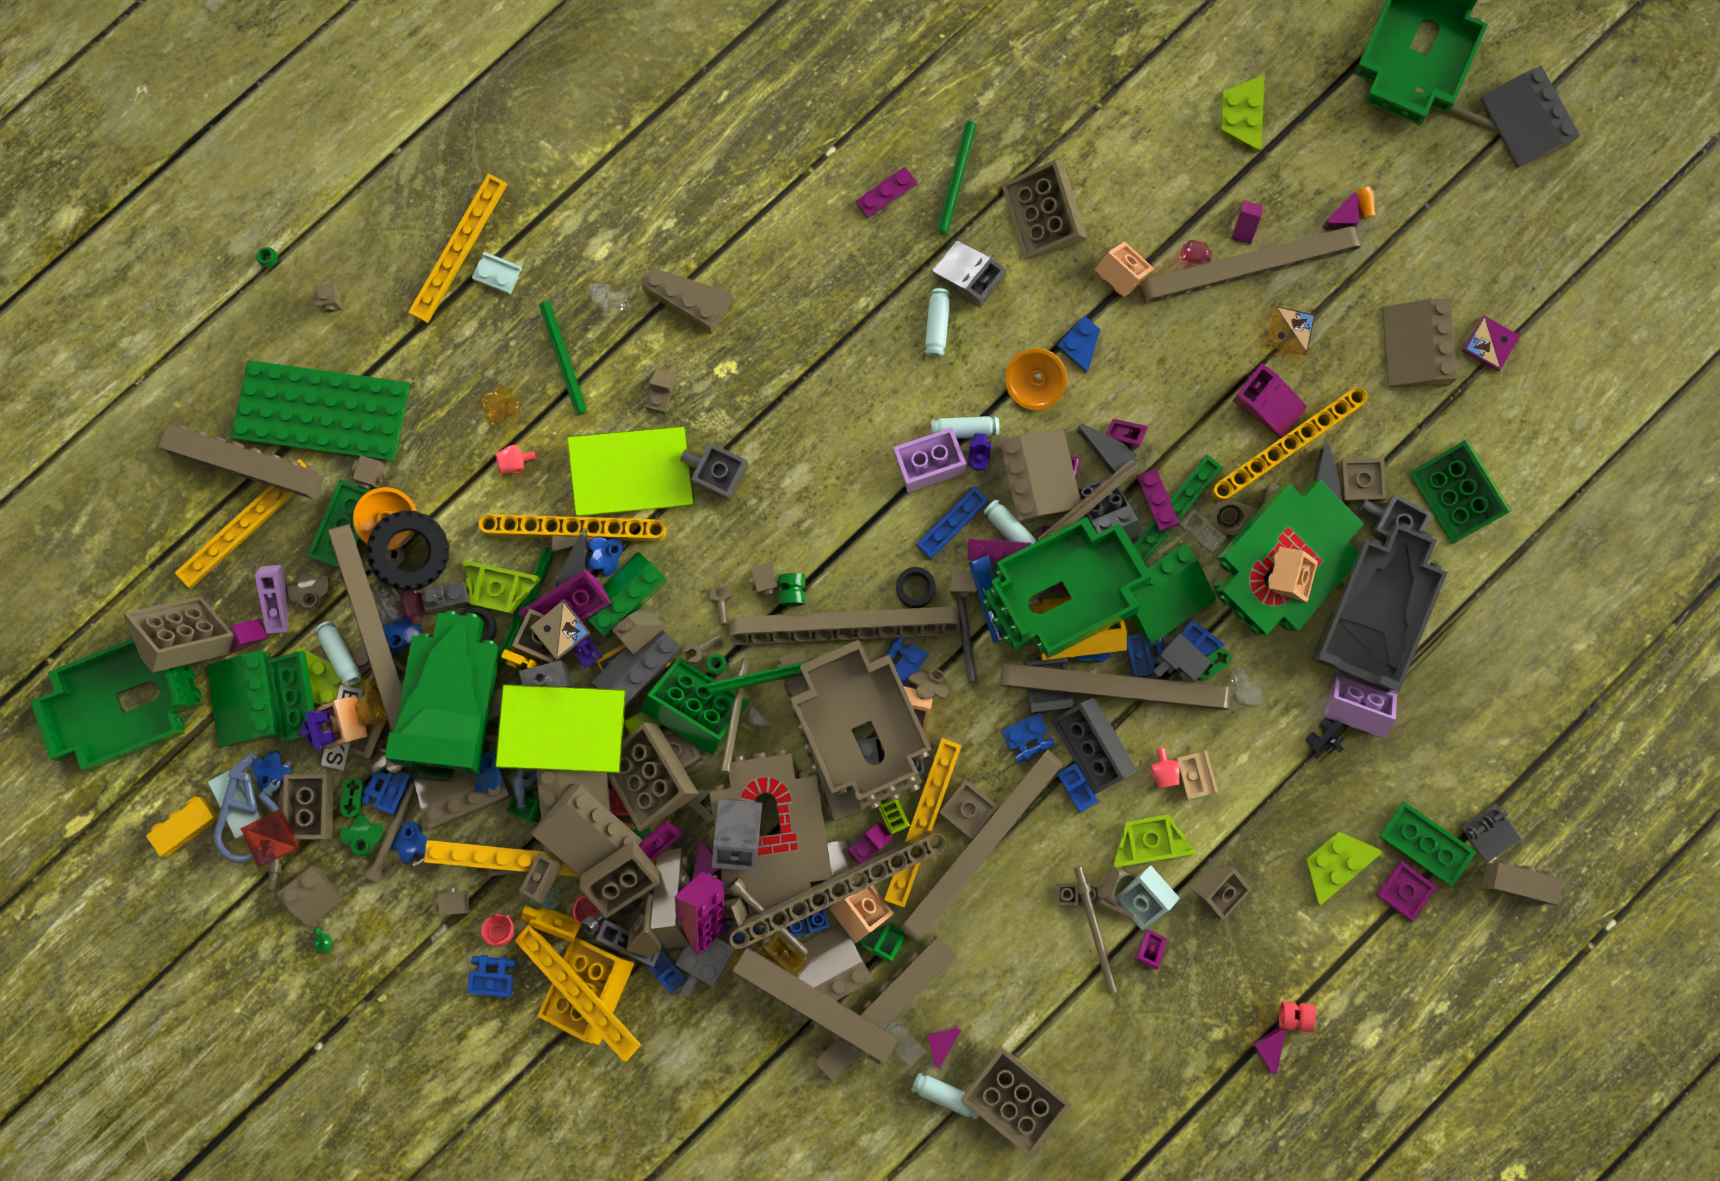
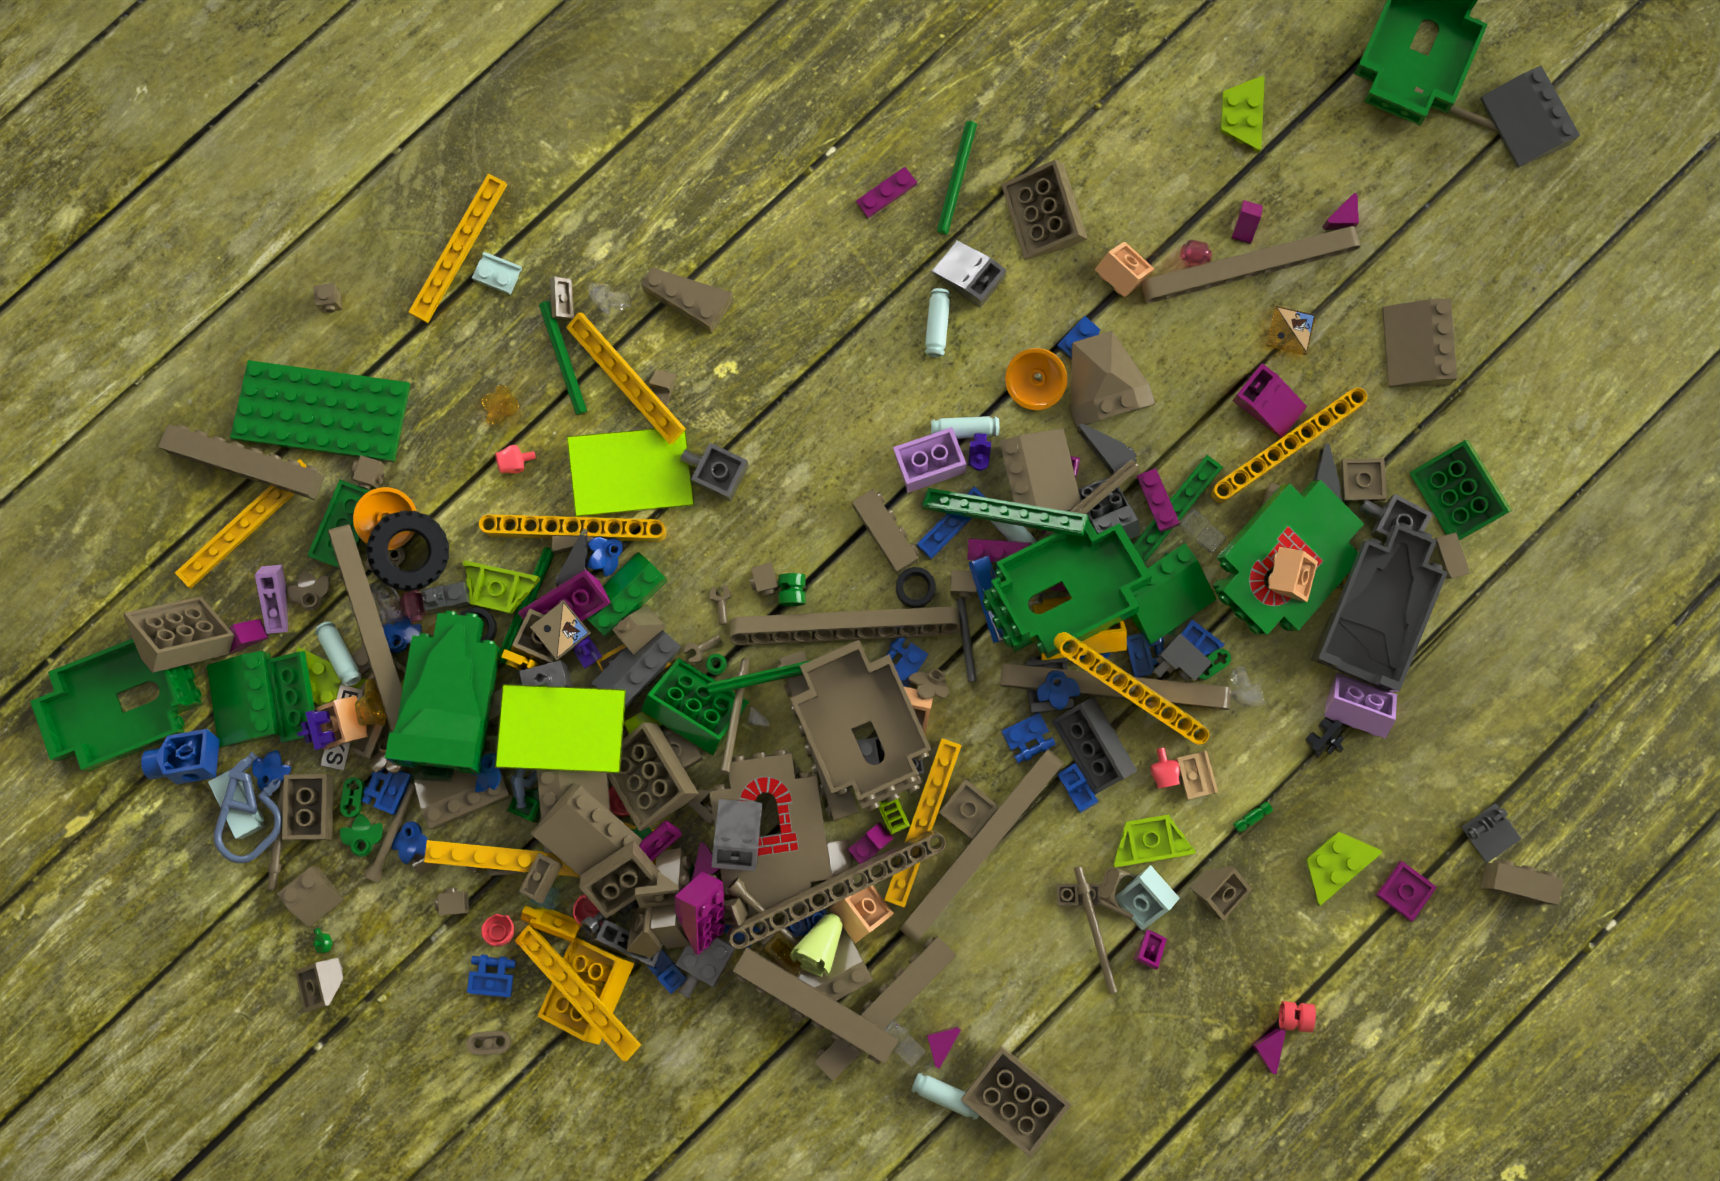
yellow brick [146,797,219,857] -> none
clear red tile [240,809,300,868] -> none
green plate [256,247,278,268] -> none
green slope [857,923,906,963] -> none
magenta slope [1105,419,1148,450] -> none
dark tan piece [1209,500,1257,536] -> none
light orange cone [1354,187,1376,219] -> none
green plate [1378,801,1476,887] -> none
tile [1462,315,1520,372] -> none
none -> blue brick [141,729,220,785]
none -> dark tan slope [295,958,343,1013]
none -> dark tan plate [467,1031,512,1055]
none -> dark tan plate [550,276,574,321]
none -> yellow plate [566,313,686,444]
none -> dark tan slope [635,872,680,908]
none -> yellowish green cone [790,913,843,977]
none -> dark tan brick [852,489,919,574]
none -> green tile [922,488,1089,537]
none -> blue plate [1037,670,1080,710]
none -> yellow beam [1054,632,1209,745]
none -> dark tan wedge [1070,331,1155,428]
none -> green axle [1233,802,1273,832]
none -> dark tan slope [1435,533,1470,579]

